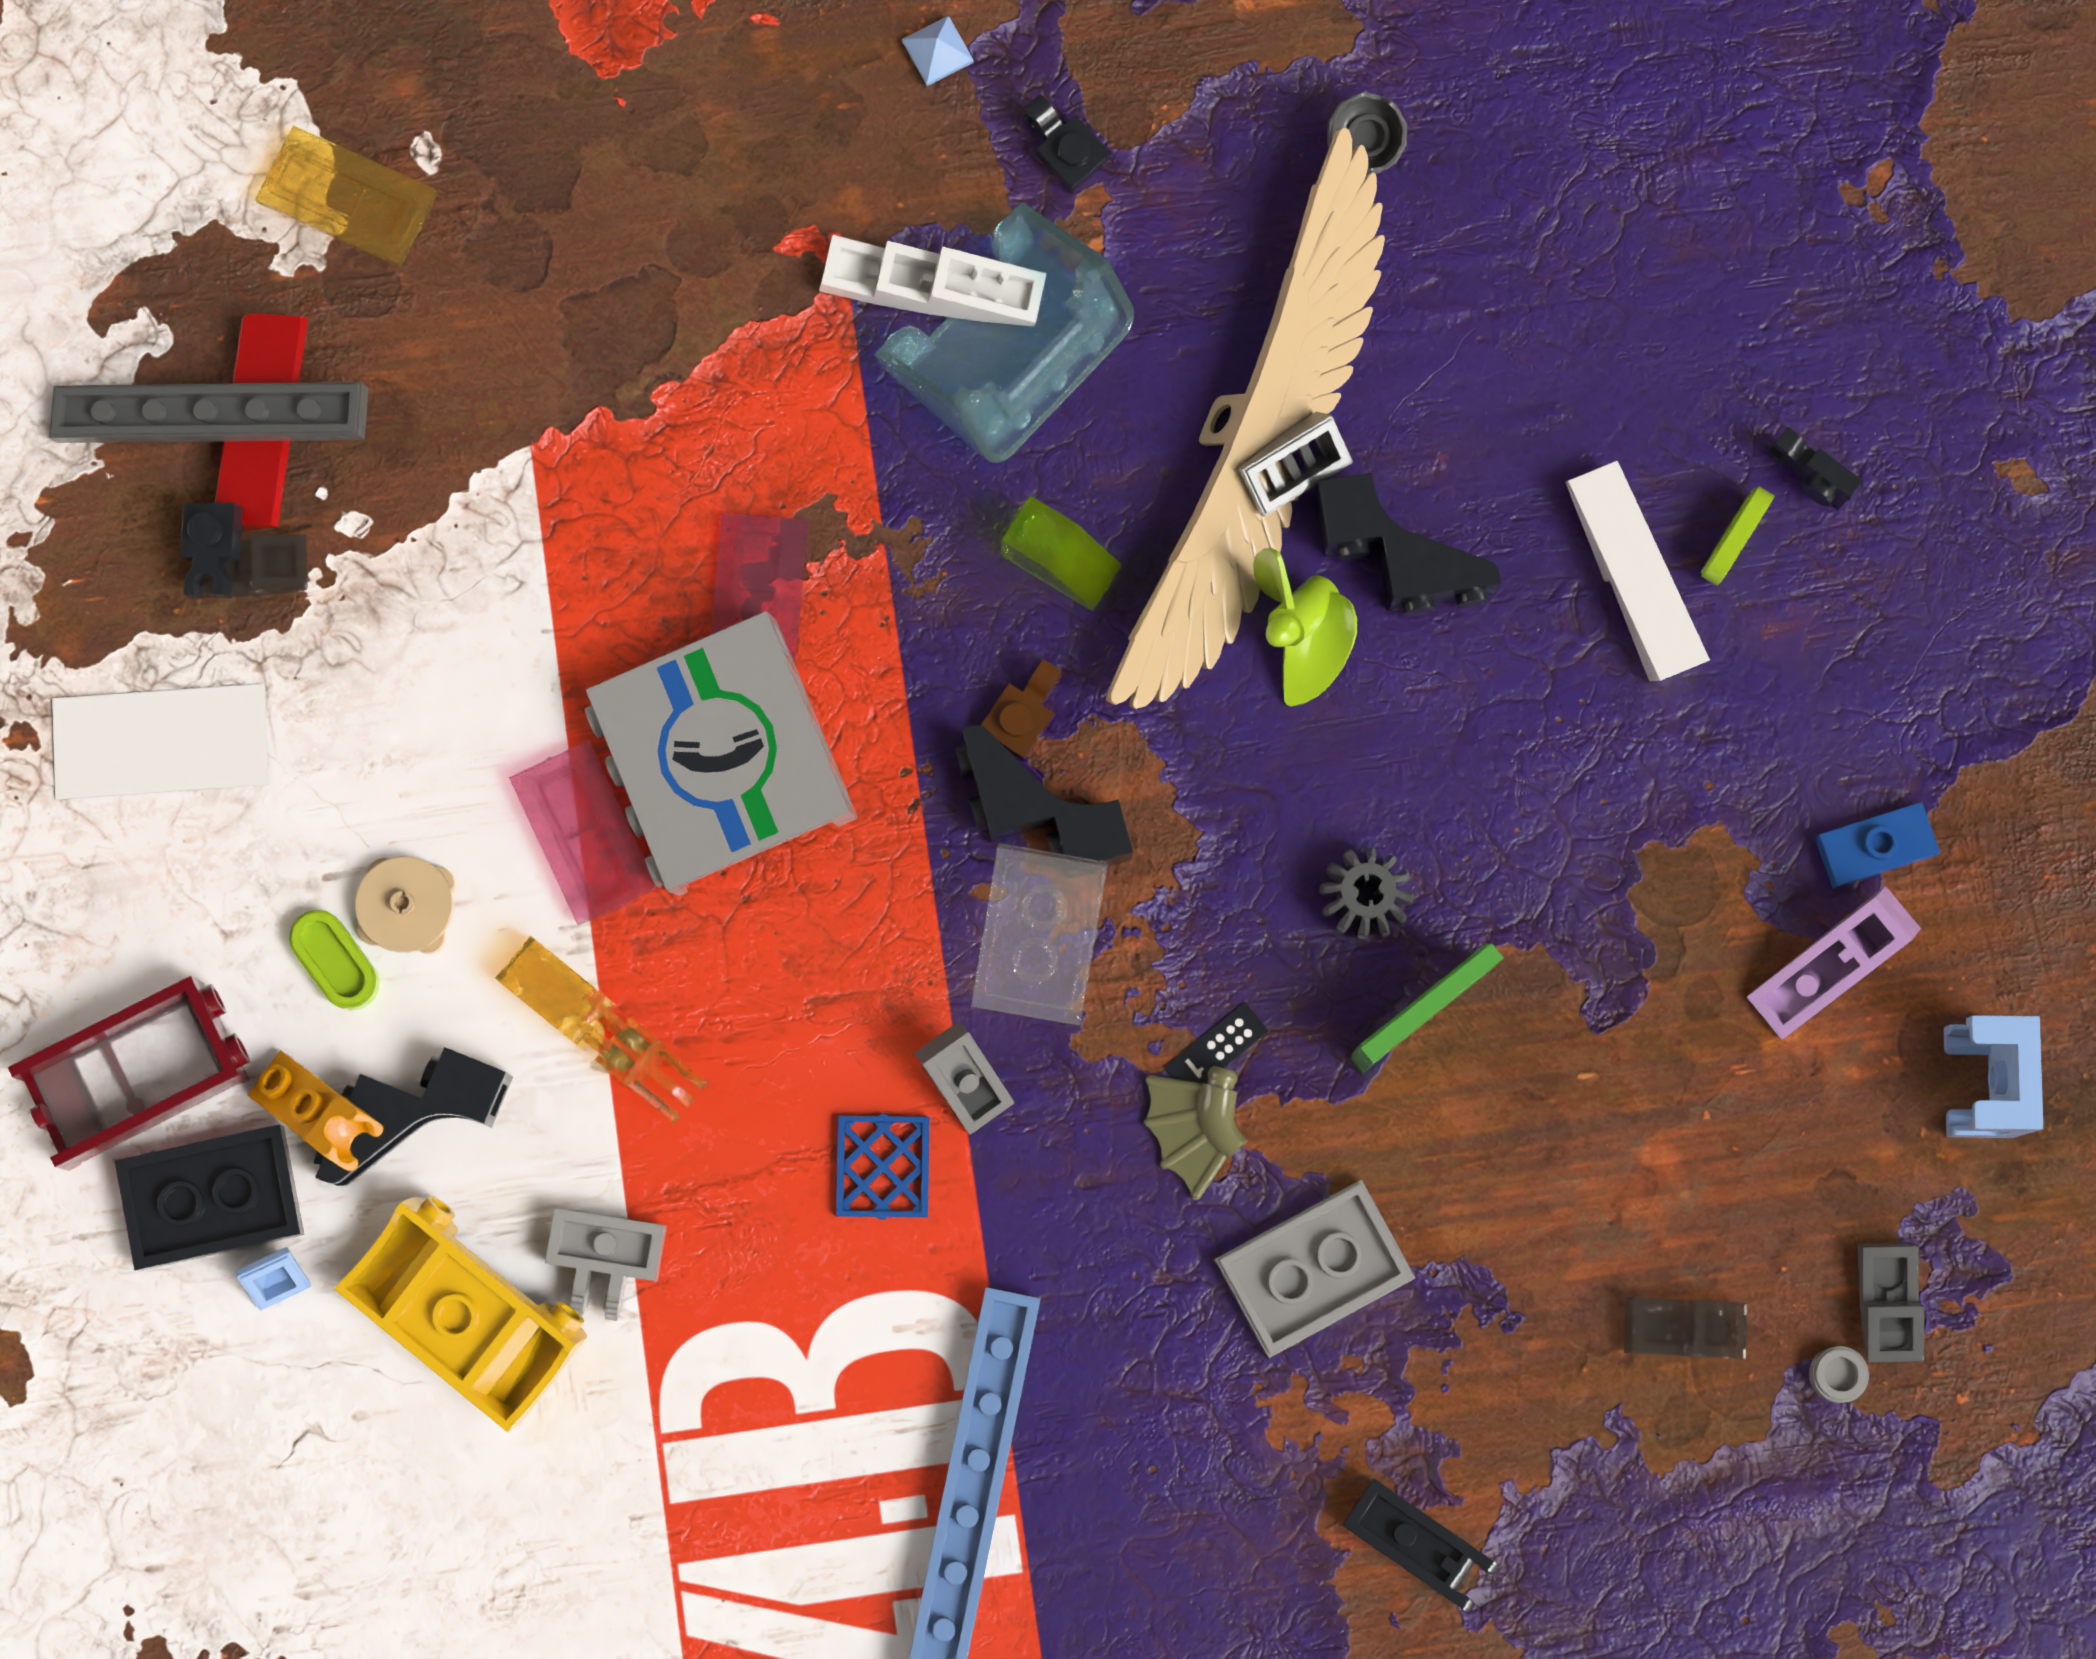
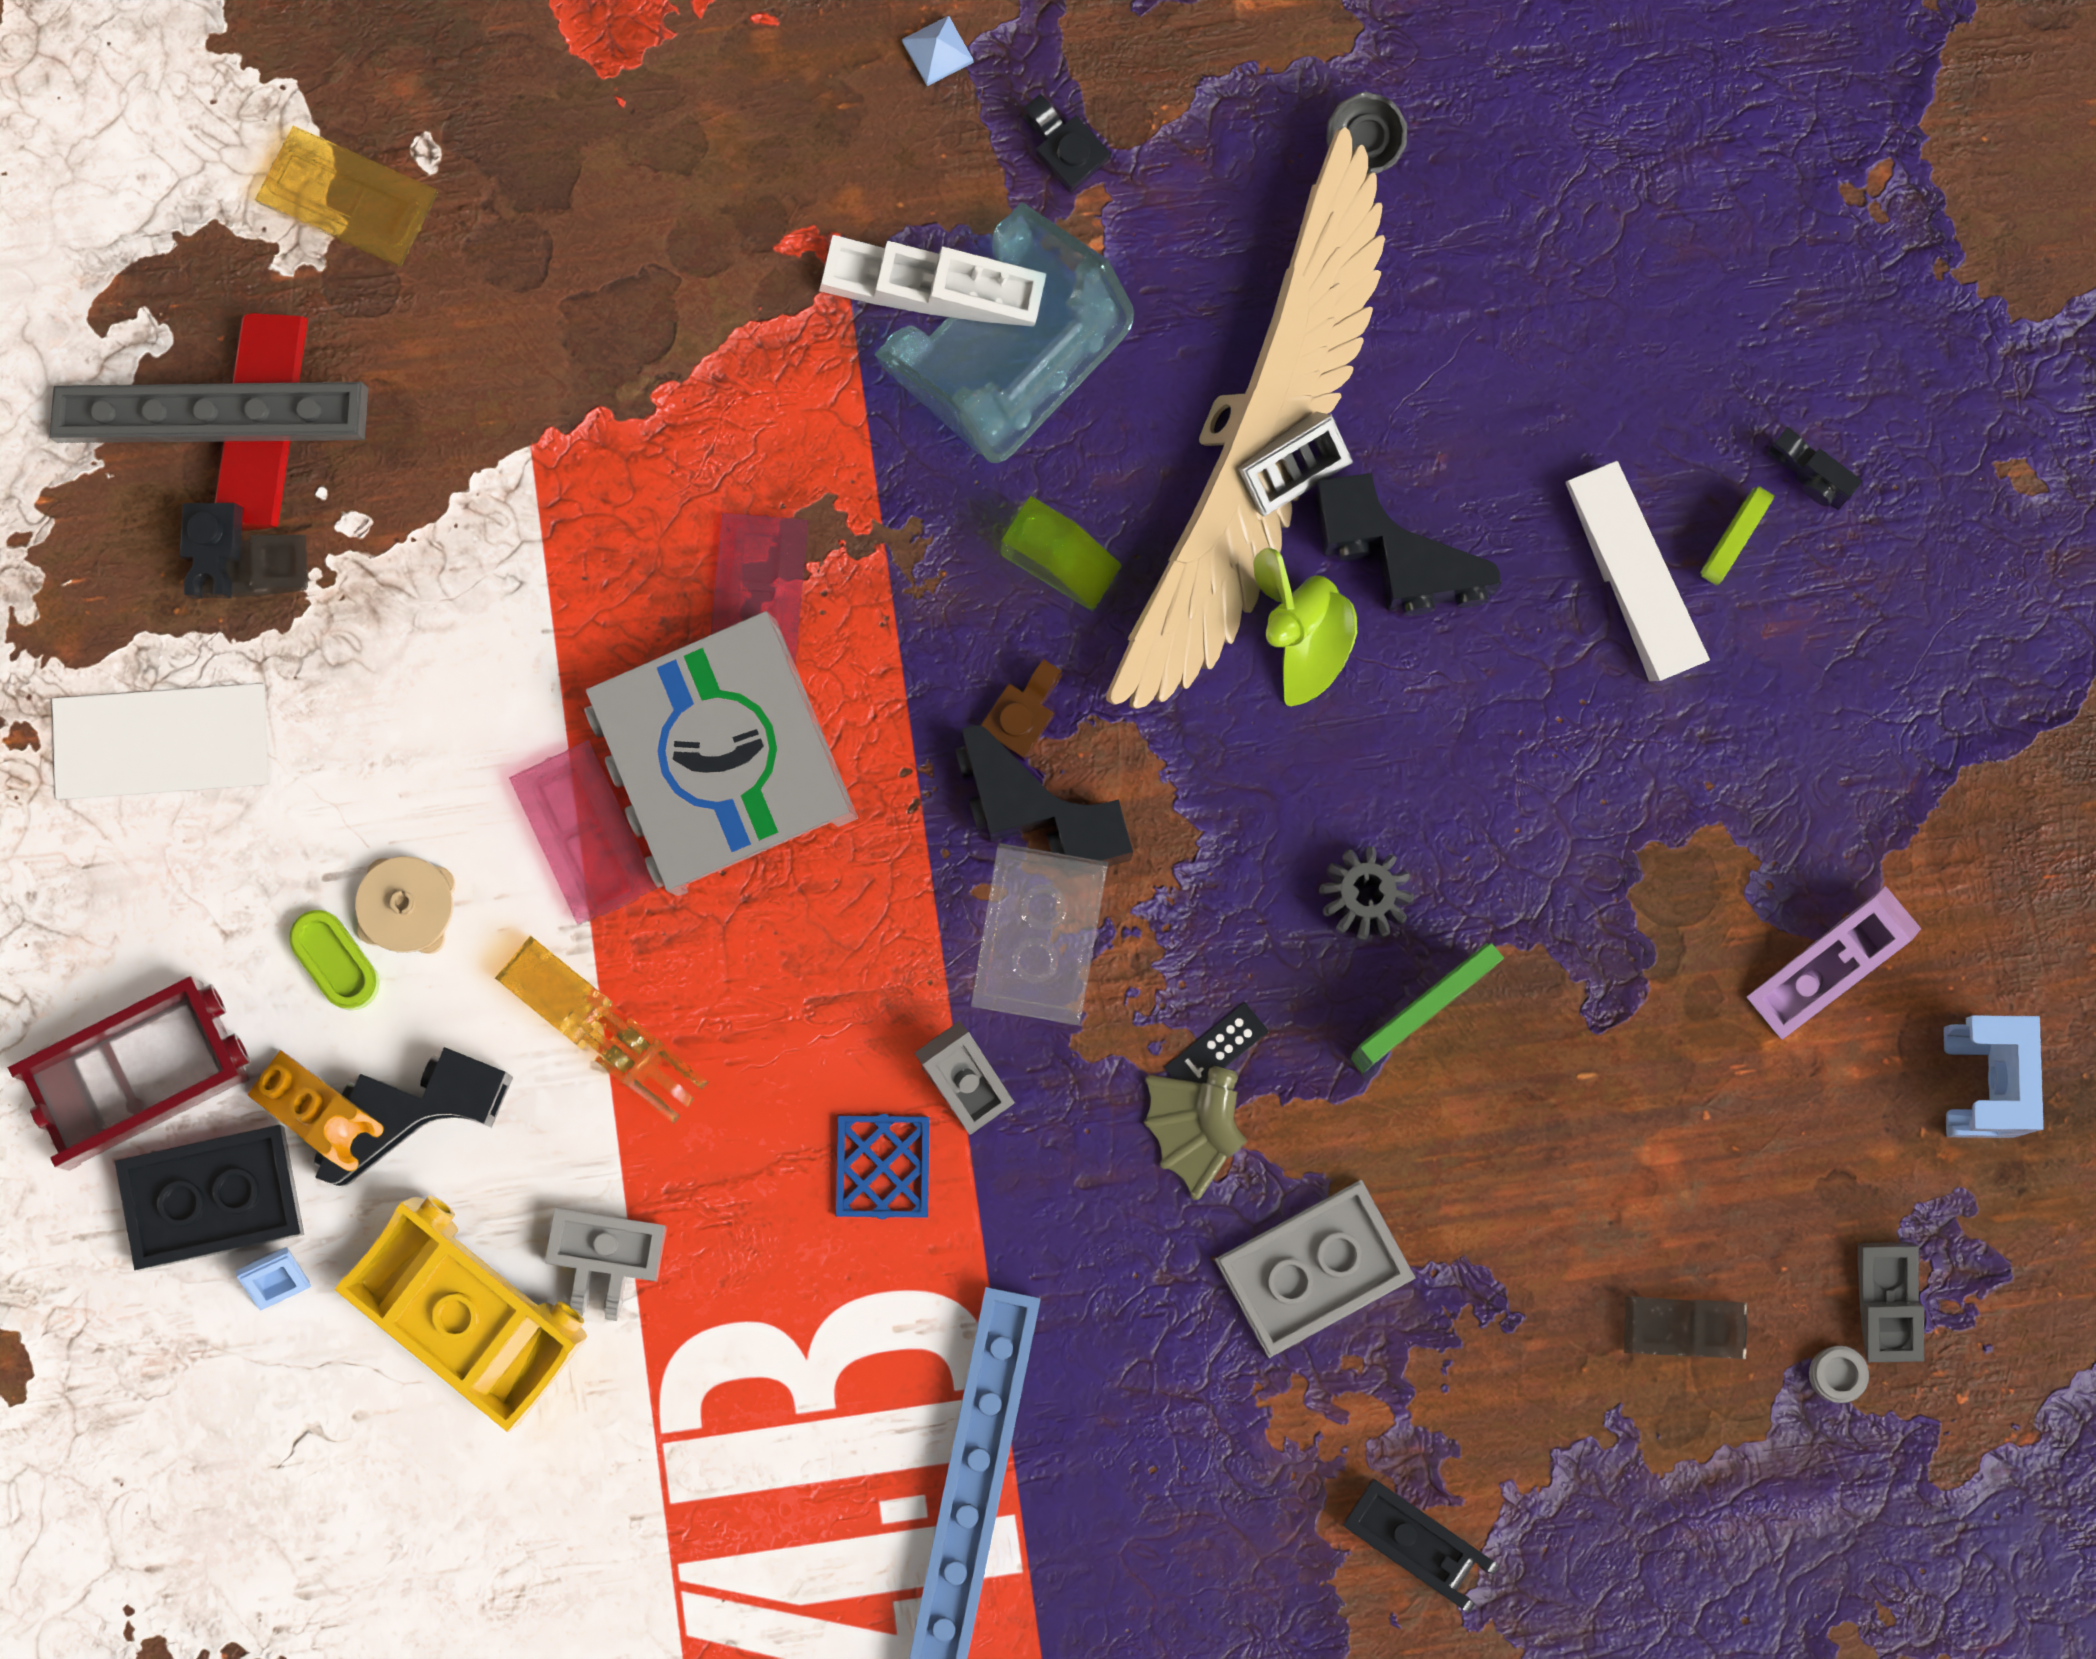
blue plate [1815,802,1941,889] -> none

